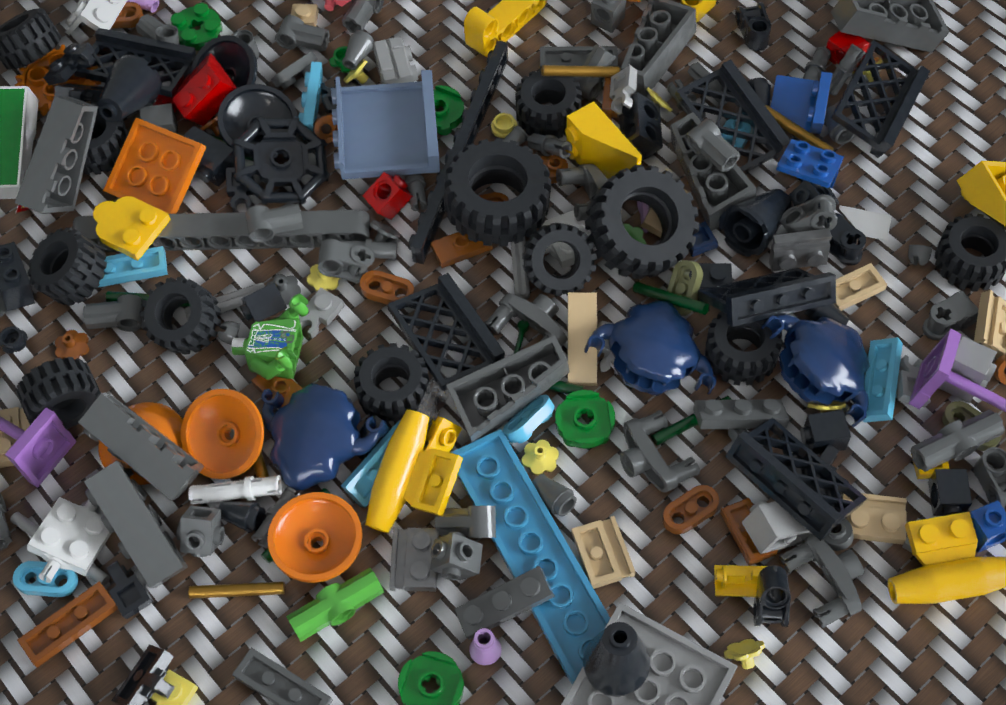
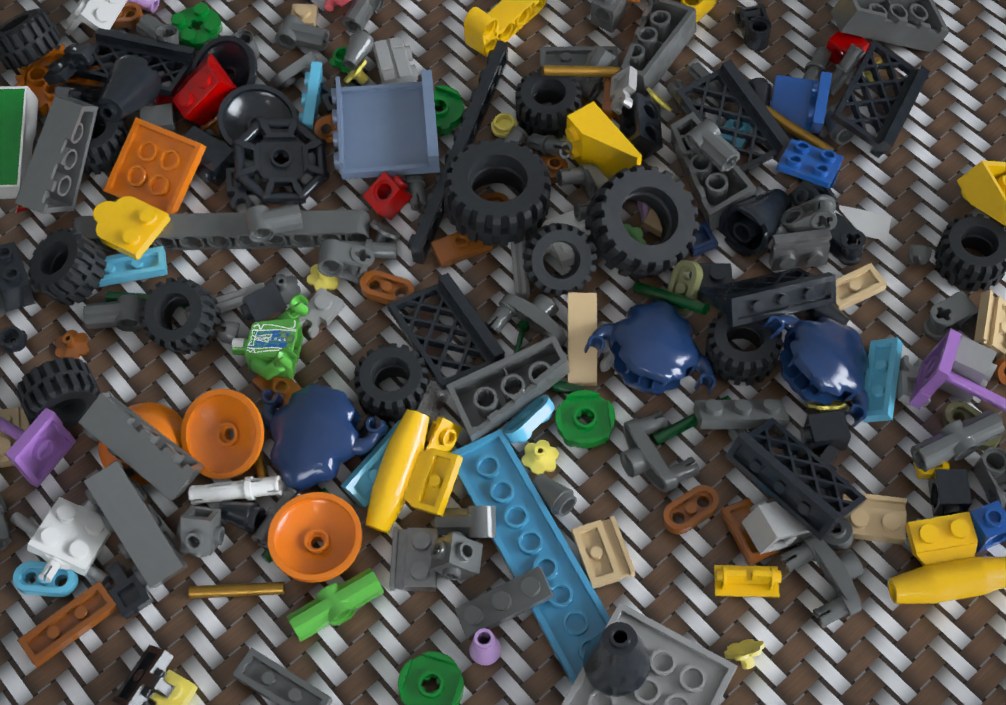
black piece [753,565,791,627] -> none

